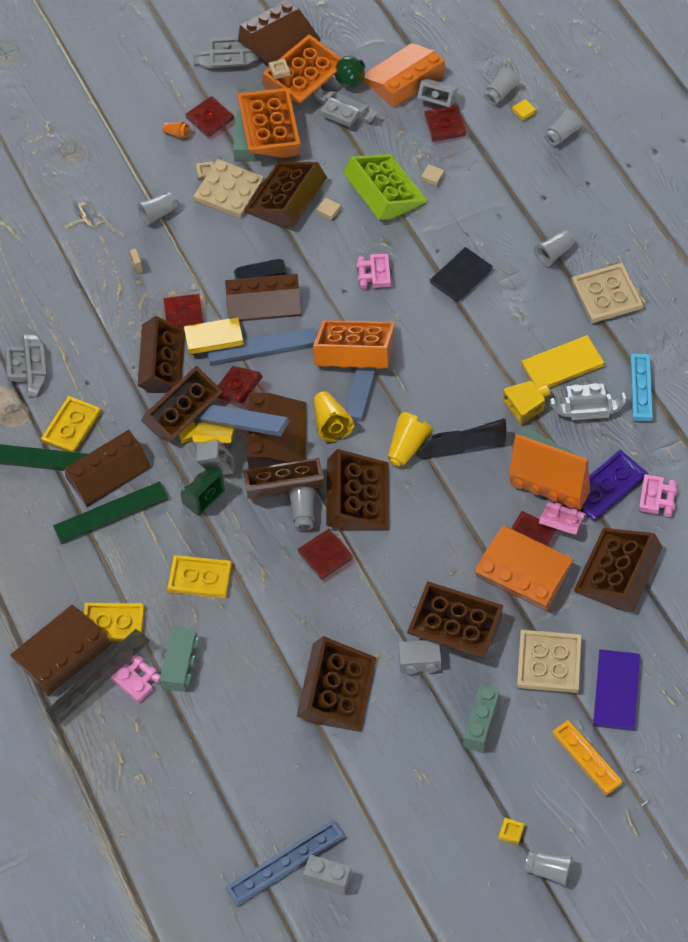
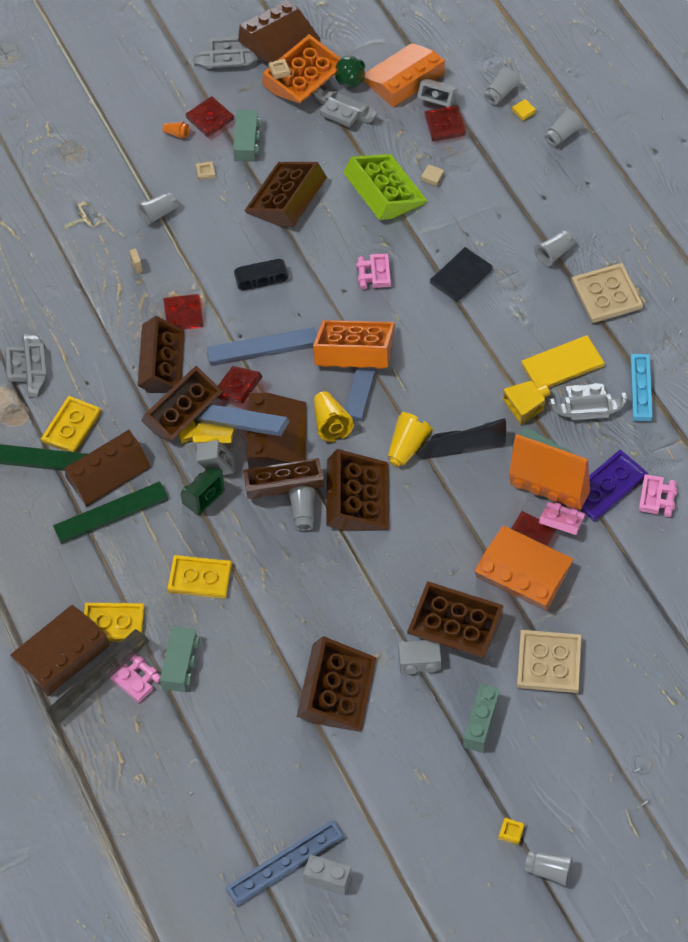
yellow tile [184,317,244,354] -> none
tan plate [193,159,264,219] -> none
reddish brown slope [225,274,301,322] -> none
orange slope [237,88,300,158] -> none
clear red plate [298,529,353,580] -> none
tan tile [316,198,341,220] -> none
light orange plate [552,720,623,796] -> none
reddish brown slope [574,528,663,611] -> none
dark purple tile [593,649,640,731] -> none

